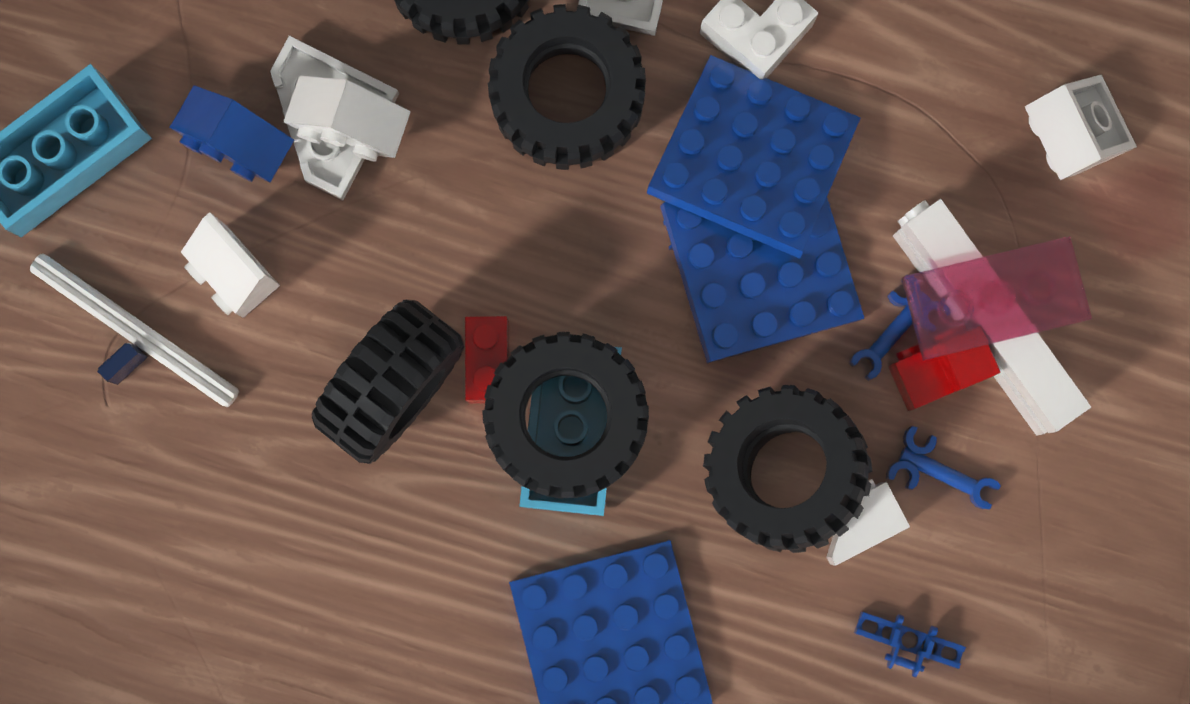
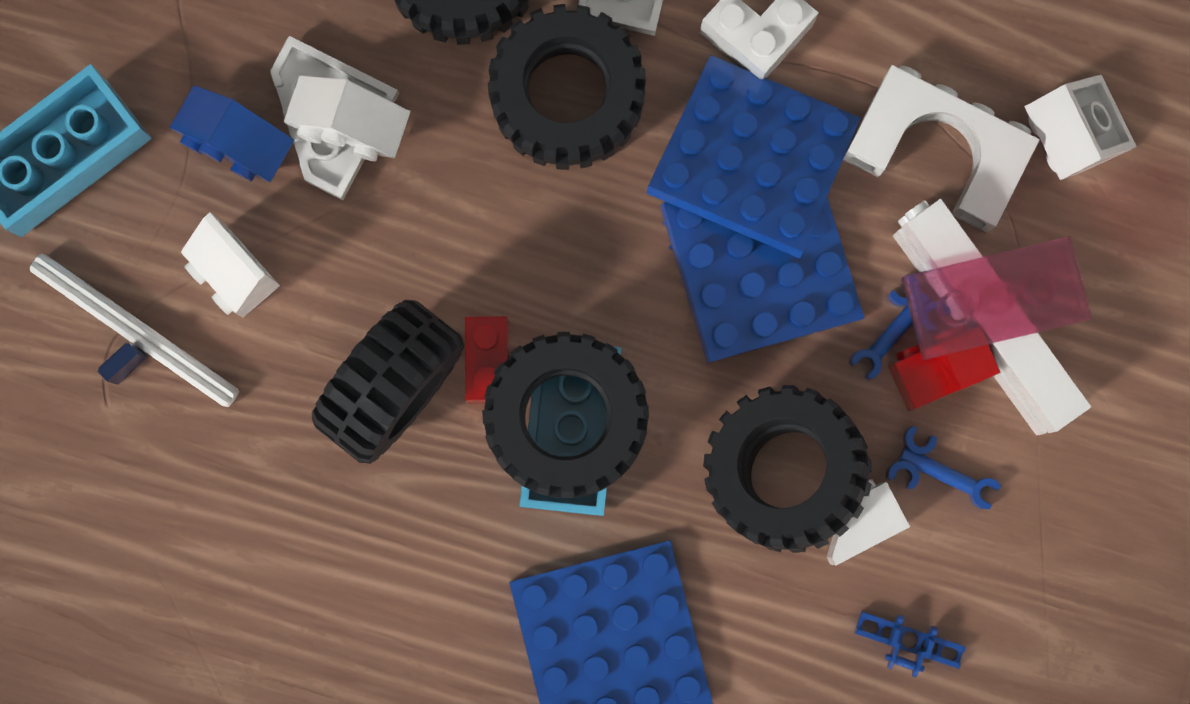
none -> white arch [843,65,1040,233]

